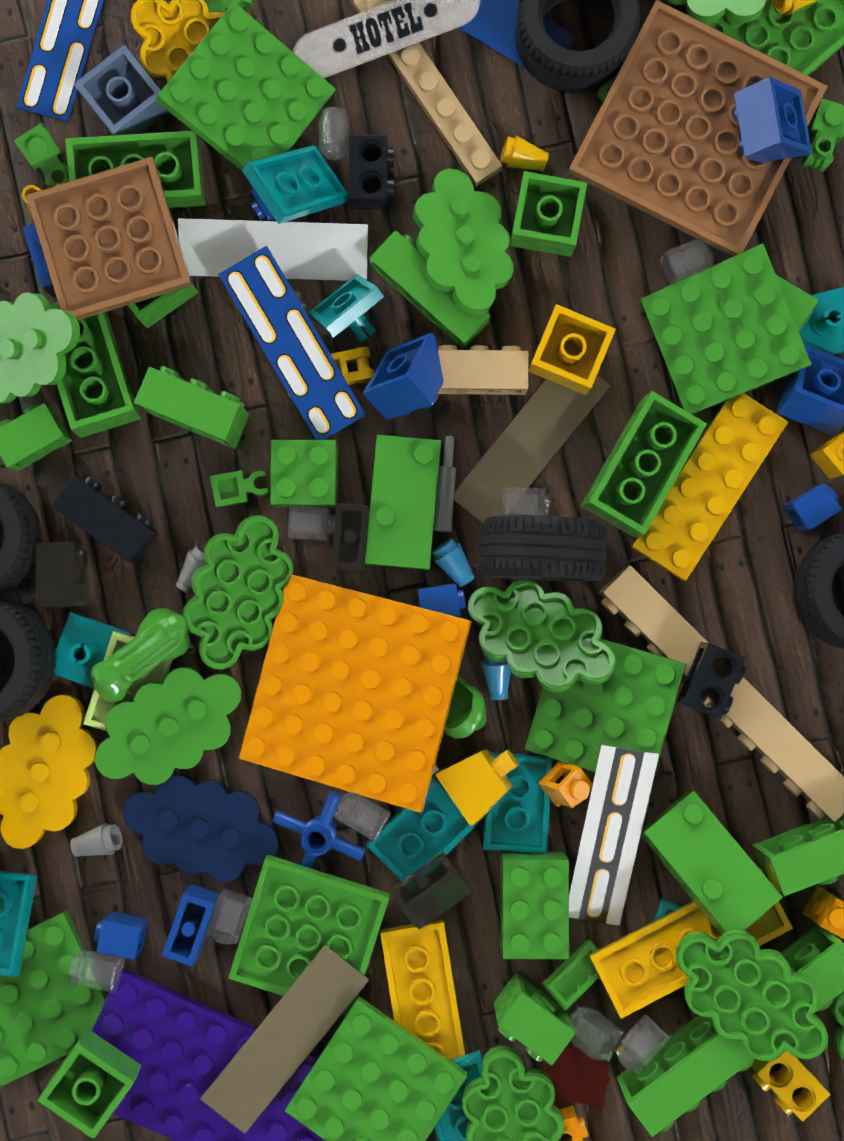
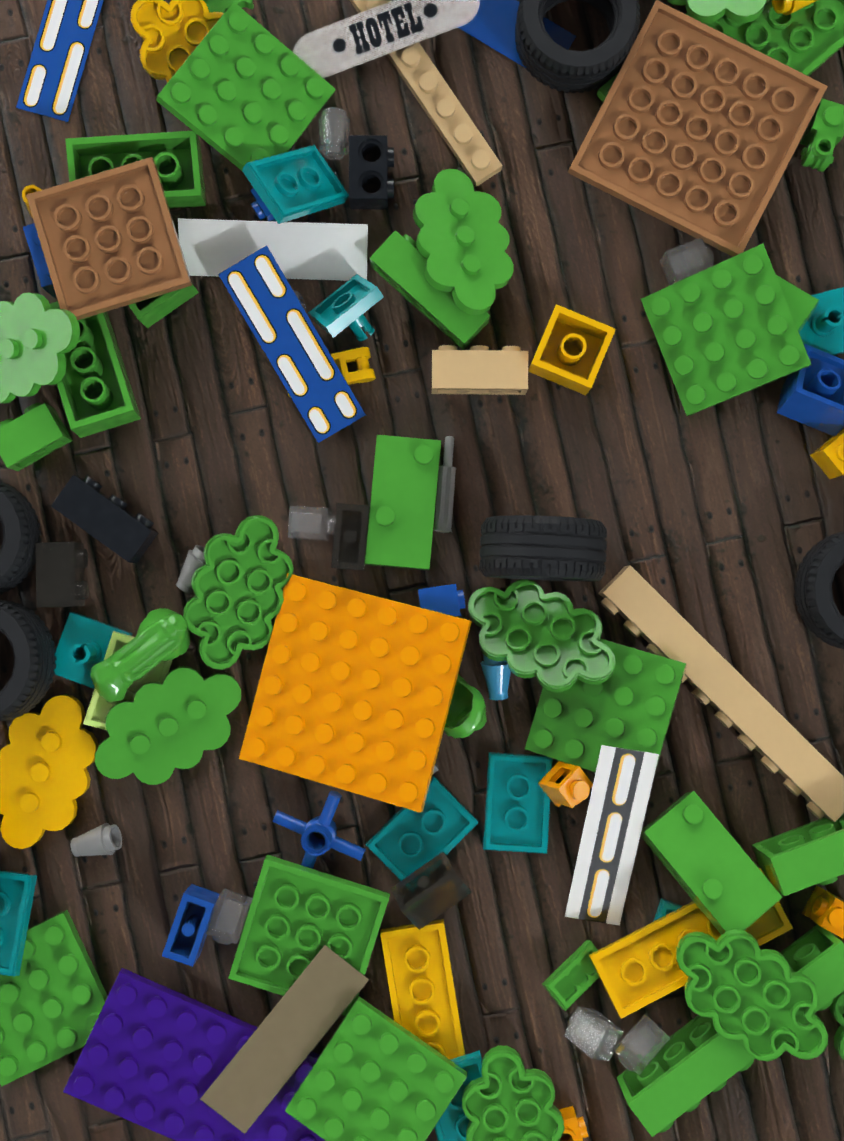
bright green brick [14,122,69,188] -> none
bright green brick [37,1028,142,1139] -> none
clear brick [69,950,126,993] -> none
sand blue brick [74,45,170,136] -> none
blue brick [94,911,149,960] -> none
dark blue plate [123,774,280,882] -> none
bright green brick [134,366,250,450] -> none
bright green plate [210,470,270,508] -> none
bright green brick [270,440,339,508] -> none
clear brick [335,792,391,842] -> none
blue slope [363,332,444,420] -> none
dark azure cone [432,538,475,587] -> none
yellow torso [435,749,519,826] -> none
dark tan sticker [454,375,610,523] -> none
bright green brick [494,972,576,1066] -> none
yellow cone [500,135,549,172] -> none
bright green brick [500,852,569,959] -> none
clear brick [501,487,550,516] -> none
bright green brick [510,171,587,257] -> none
clear red piece [547,1046,610,1107] -> none
bright green brick [581,391,707,538] -> none
yellow plate [631,393,788,581] -> none
black brick [676,642,746,720] -> none
blue slope [734,77,812,162] -> none
yellow brick [751,1051,831,1122] -> none
blue brick [782,483,842,532] -> none

